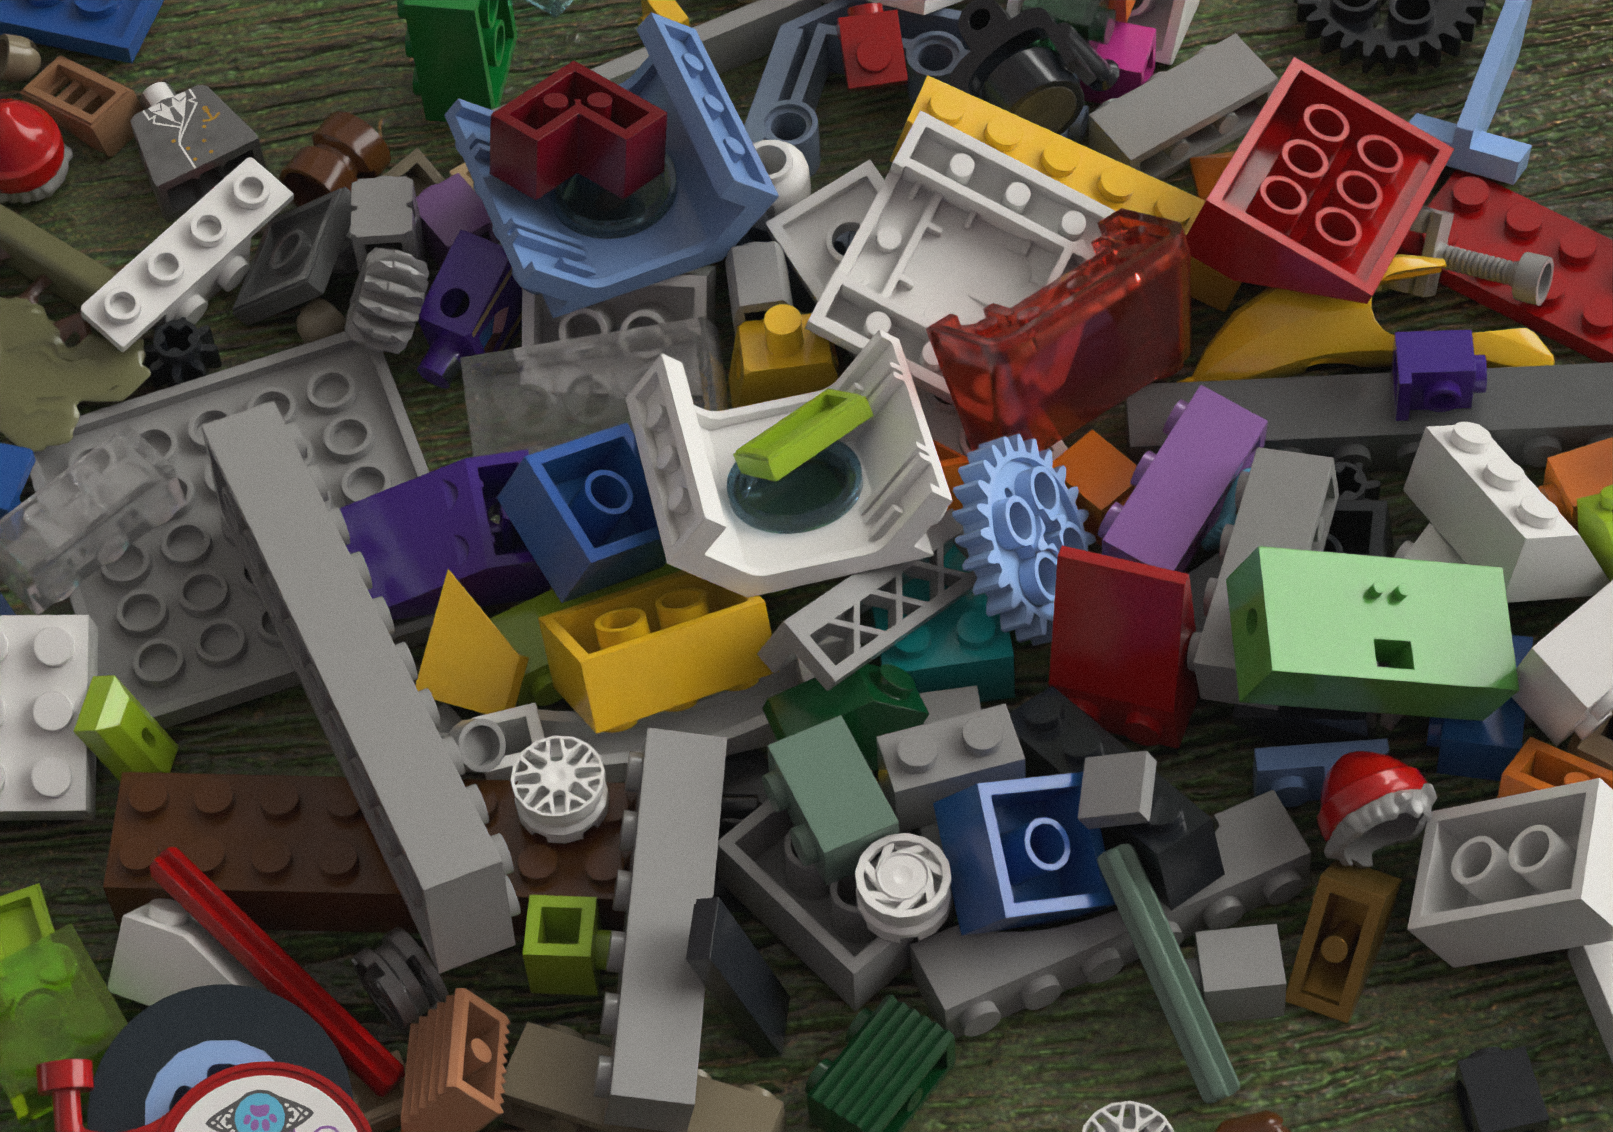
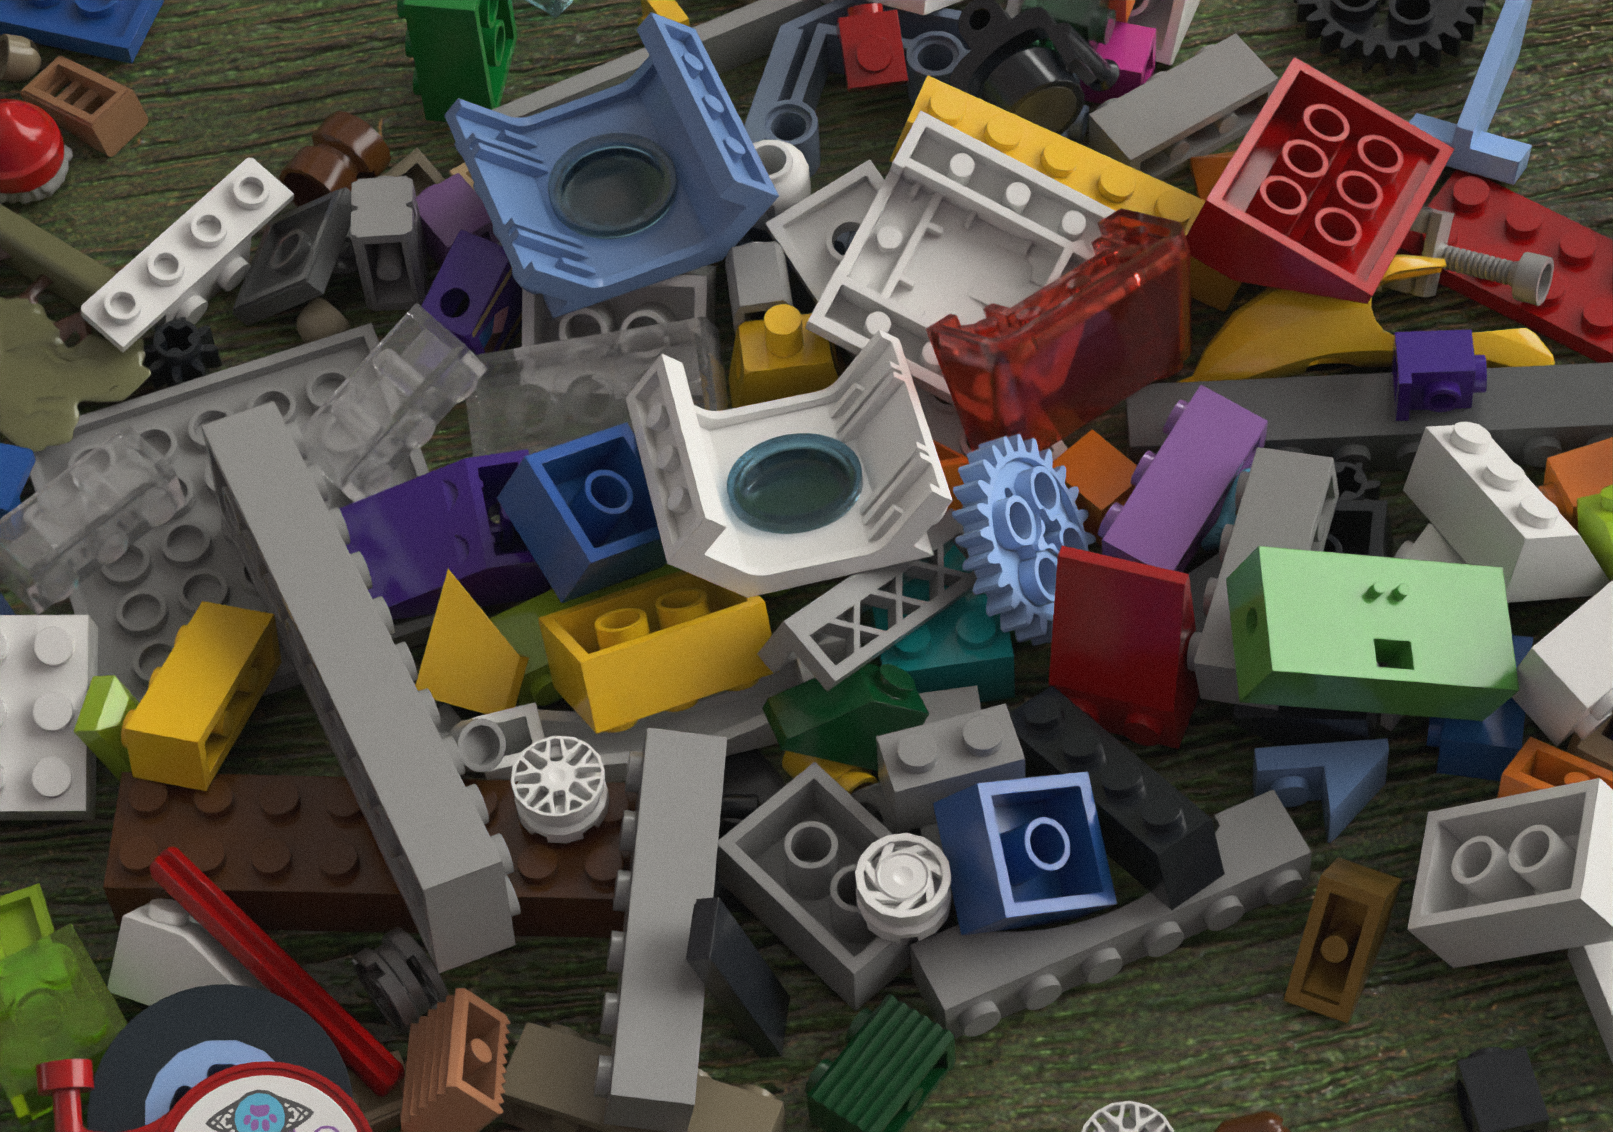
flat silver torso [130,82,266,223] -> none
light grey gear [345,247,429,354] -> none
dark red brick [490,60,667,200] -> none
lime brick [522,895,612,996] -> none
lime tile [733,389,874,482] -> none
sand green brick [762,715,899,886] -> none
light grey tile [1078,751,1157,829] -> none
sand green axle [1097,843,1240,1103] -> none
light grey brick [1185,924,1286,1023] -> none
hair [1317,751,1437,869] -> none
none -> yellow brick [121,601,282,791]
none -> clear brick [300,303,488,502]

